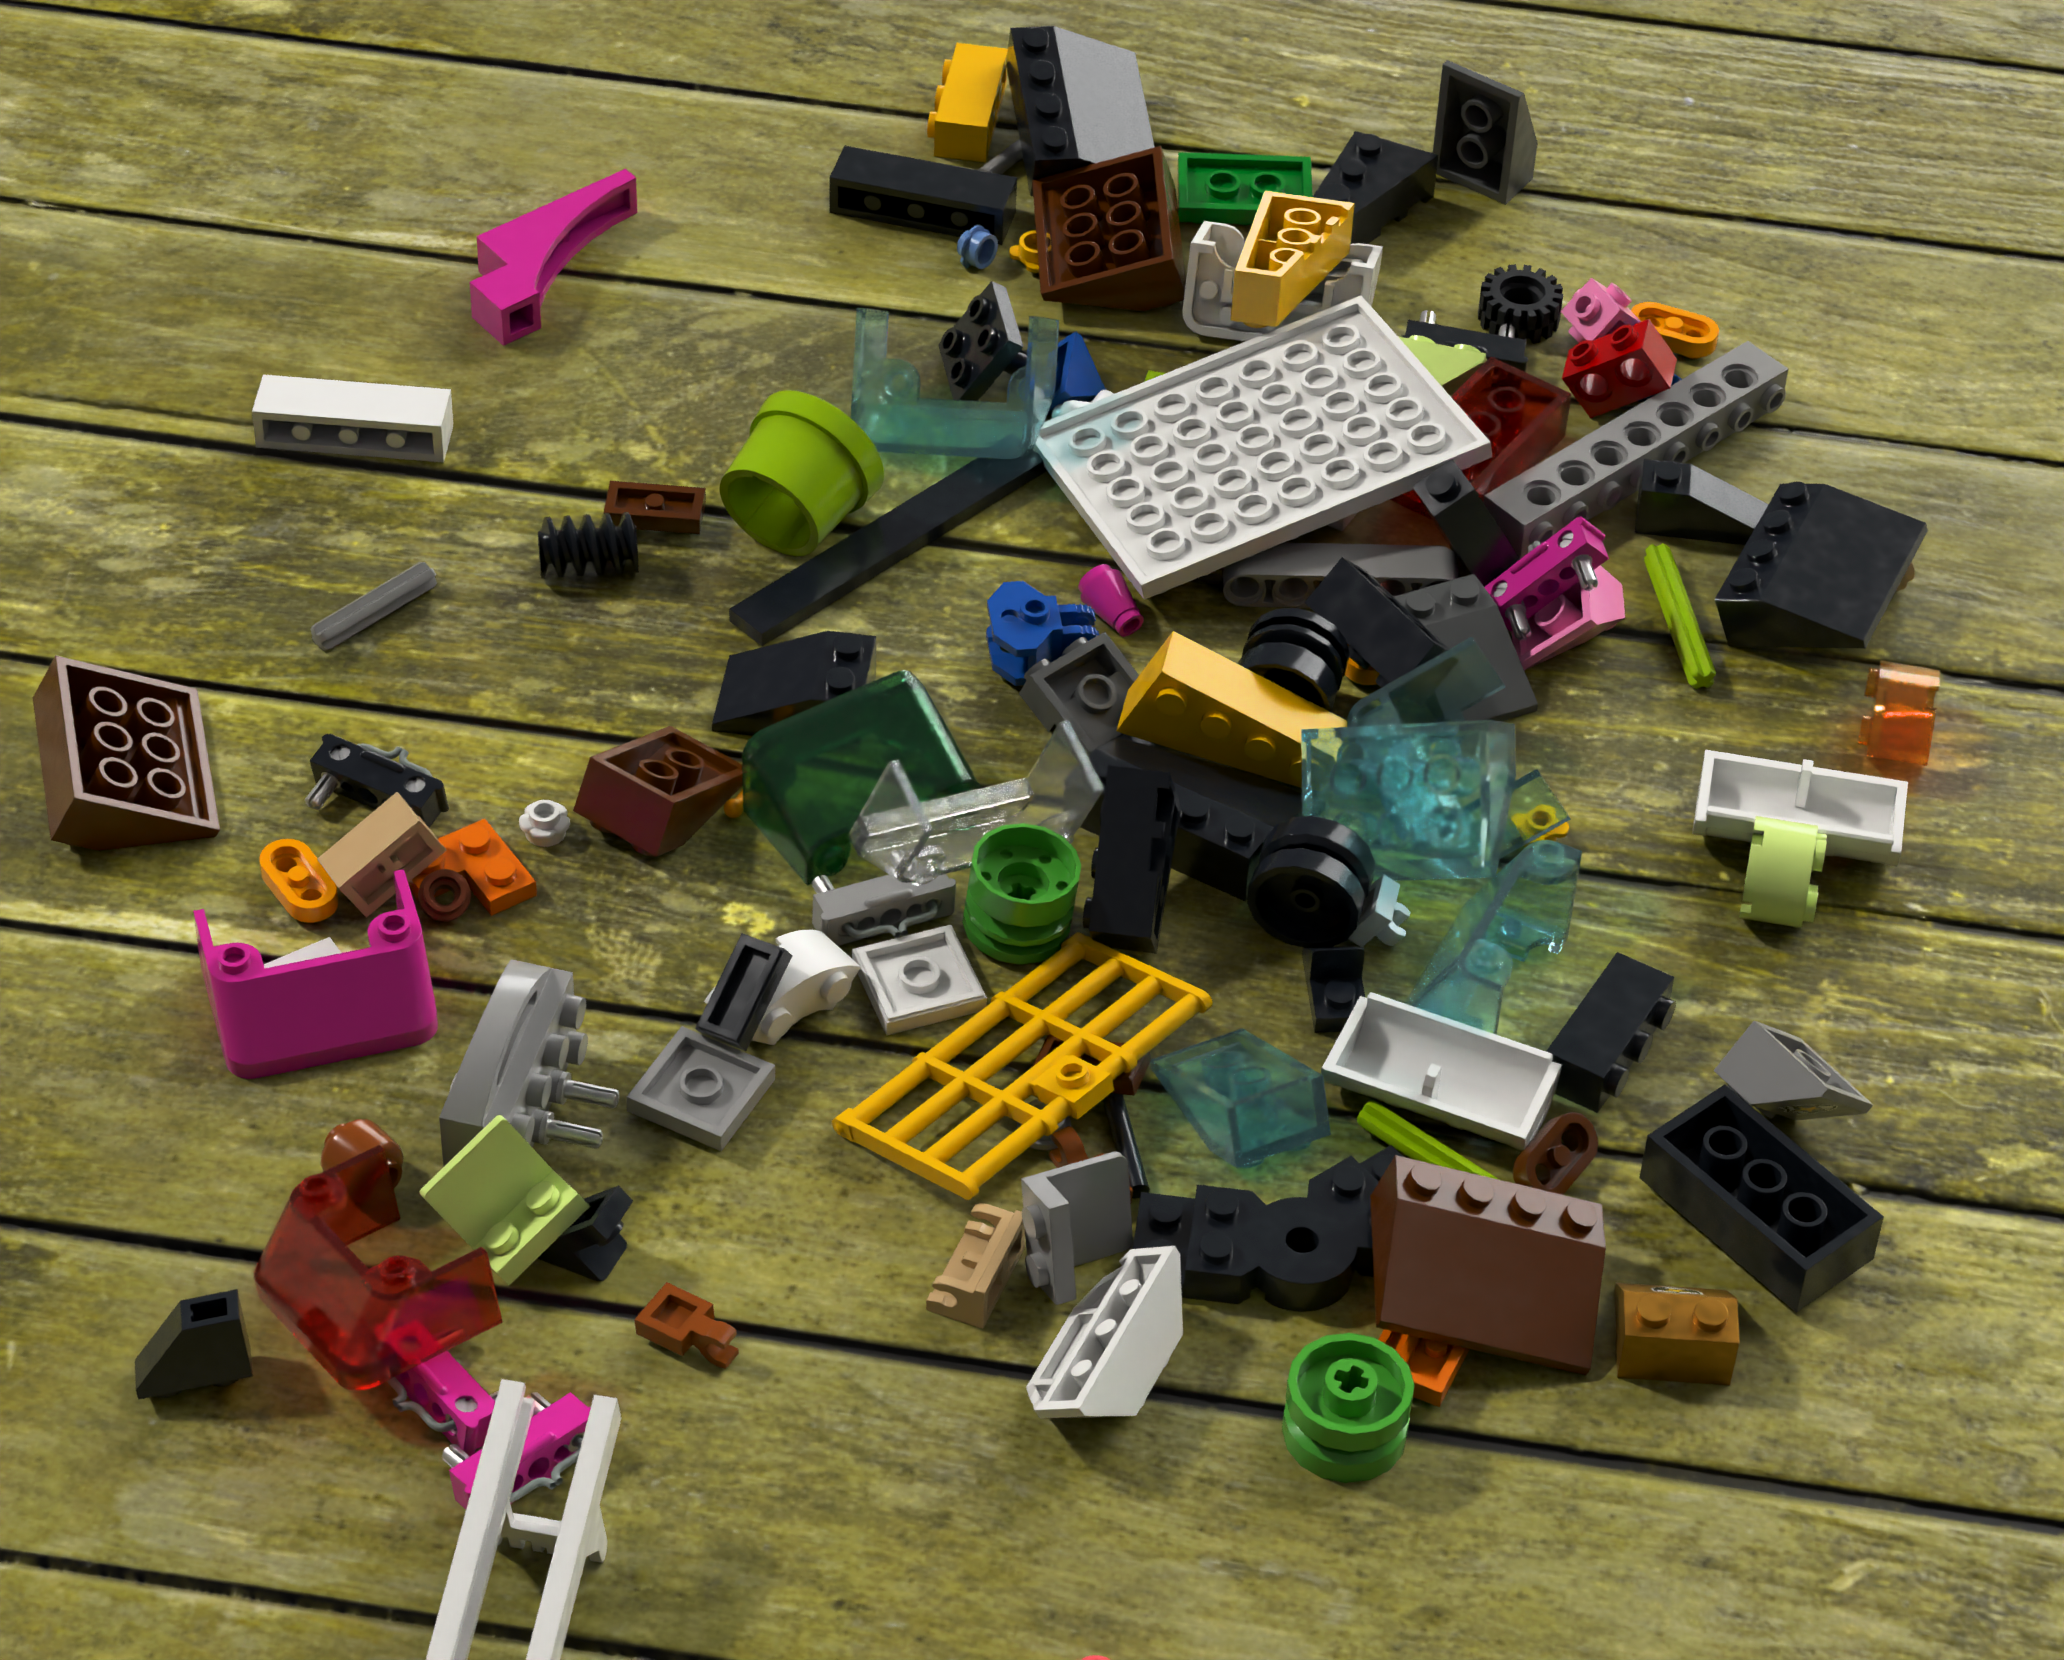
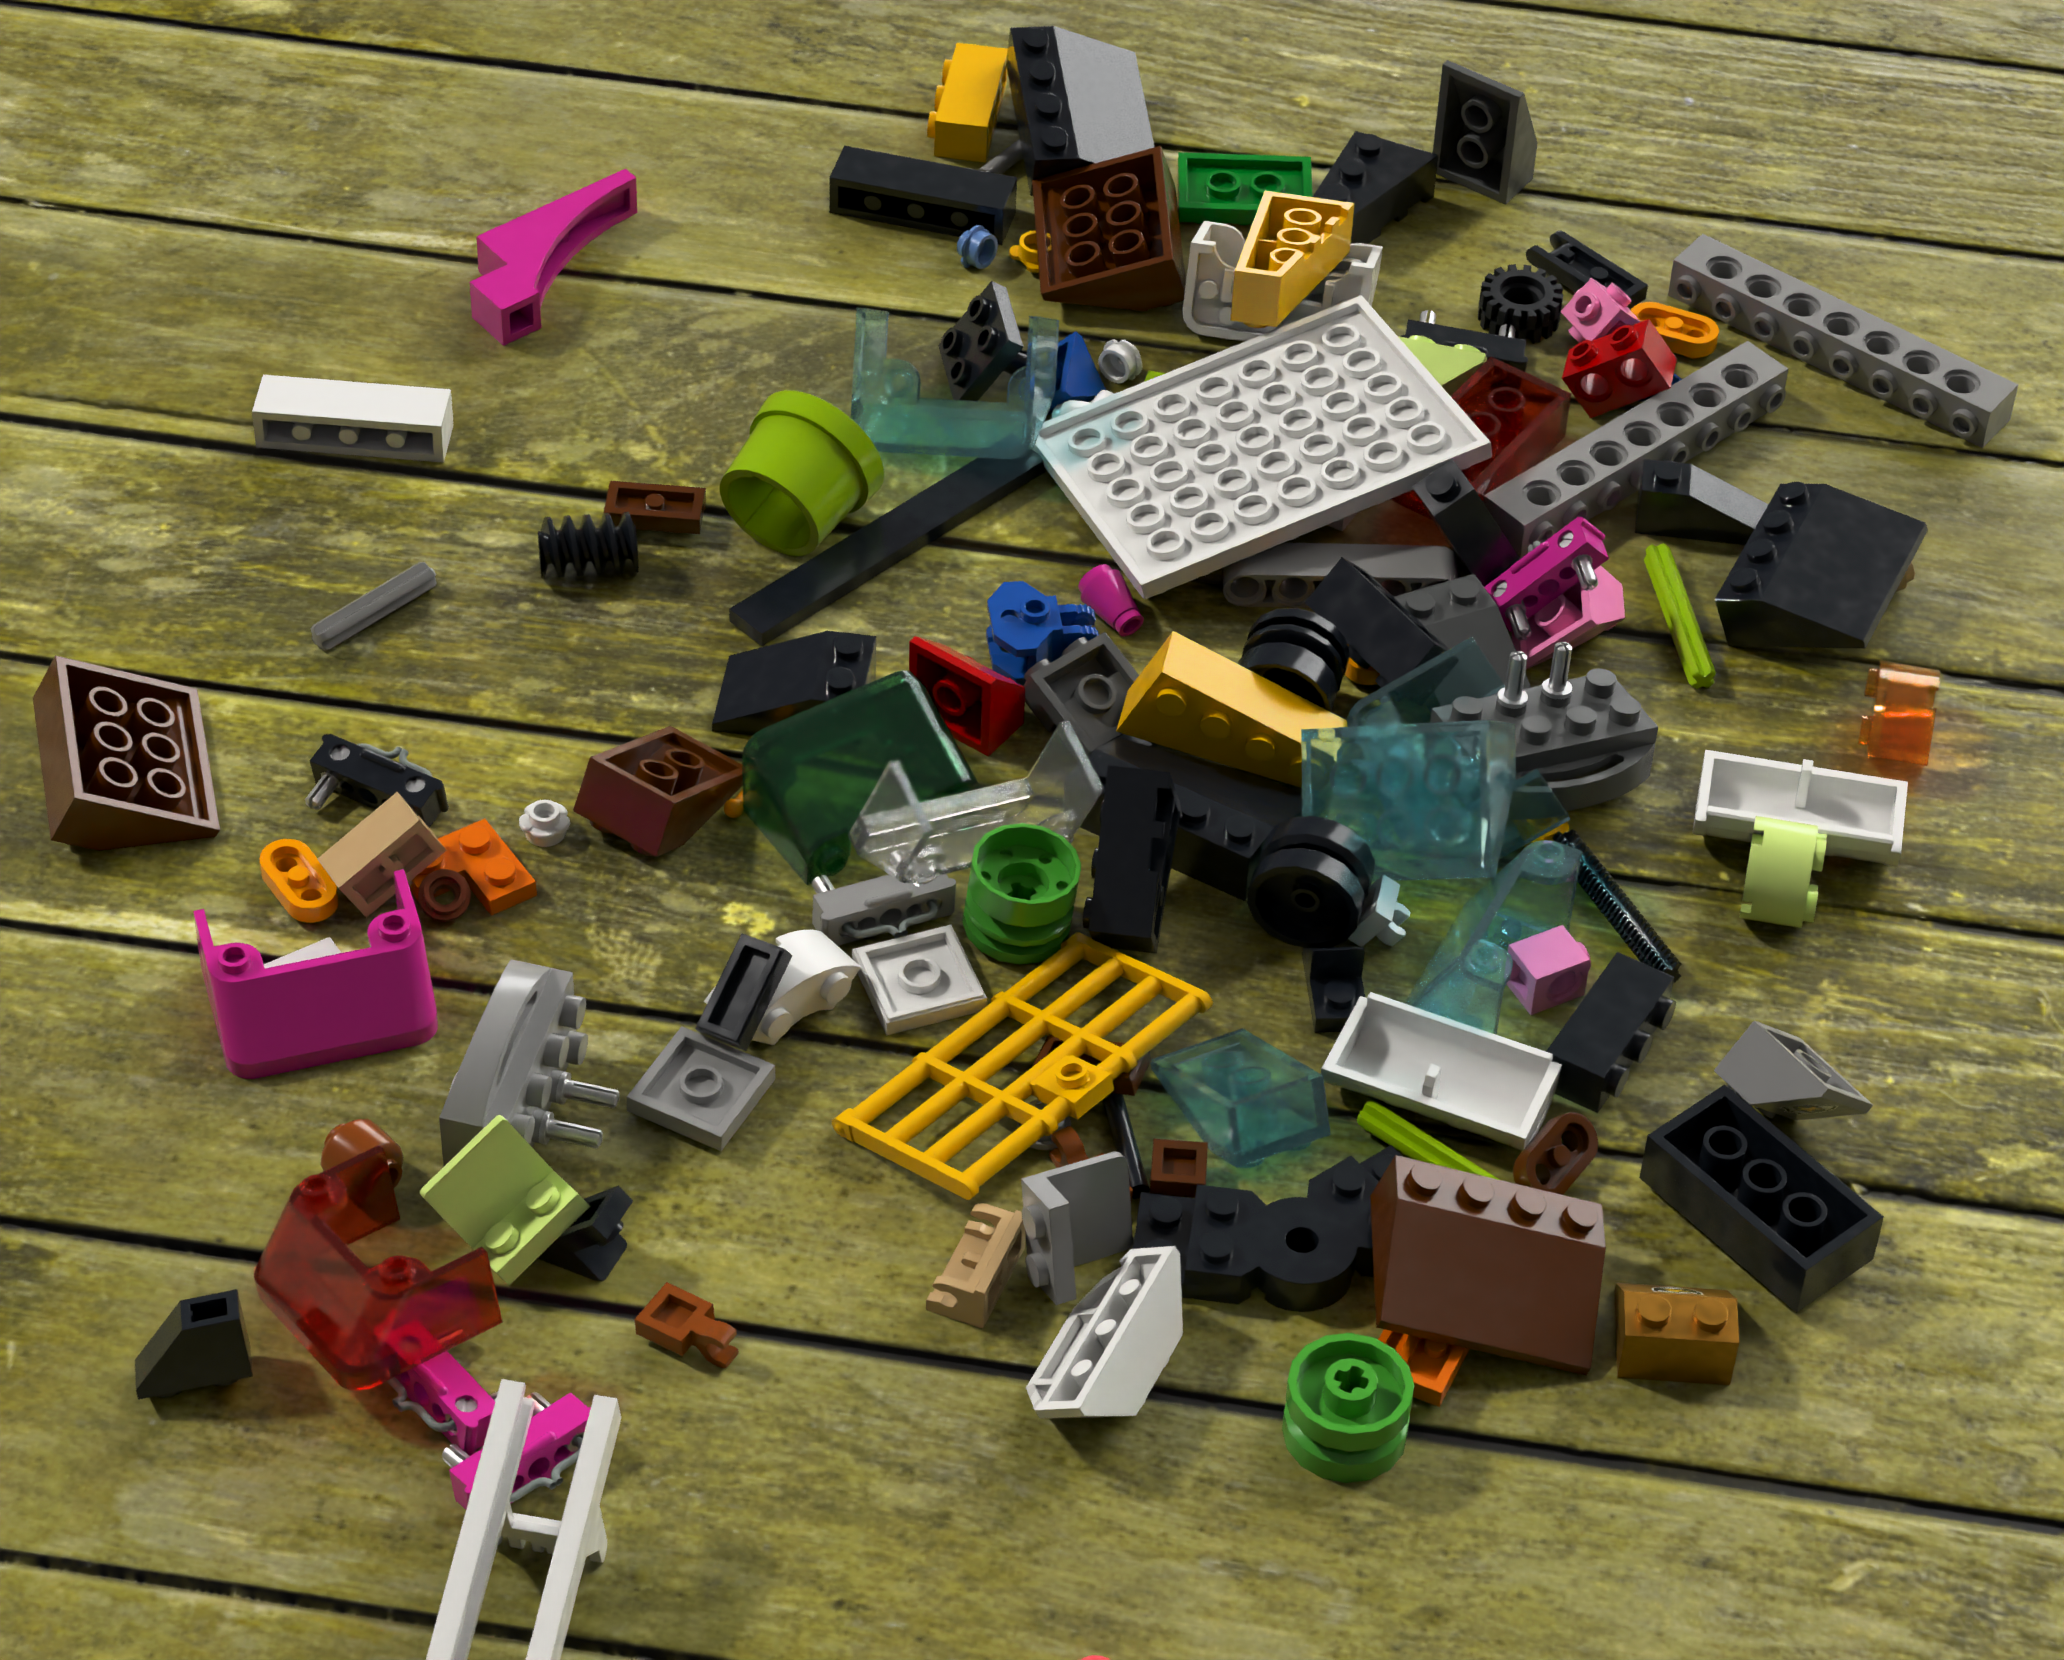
none -> red slope [908,636,1025,757]
none -> white plate [1098,339,1143,383]
none -> reddish brown plate [1150,1139,1208,1198]
none -> dark grey piece [1425,642,1658,816]
none -> bright pink brick [1503,925,1591,1015]
none -> black hinge [1526,230,1648,309]
none -> black axle [1551,829,1682,983]
none -> light grey brick [1668,234,2018,448]

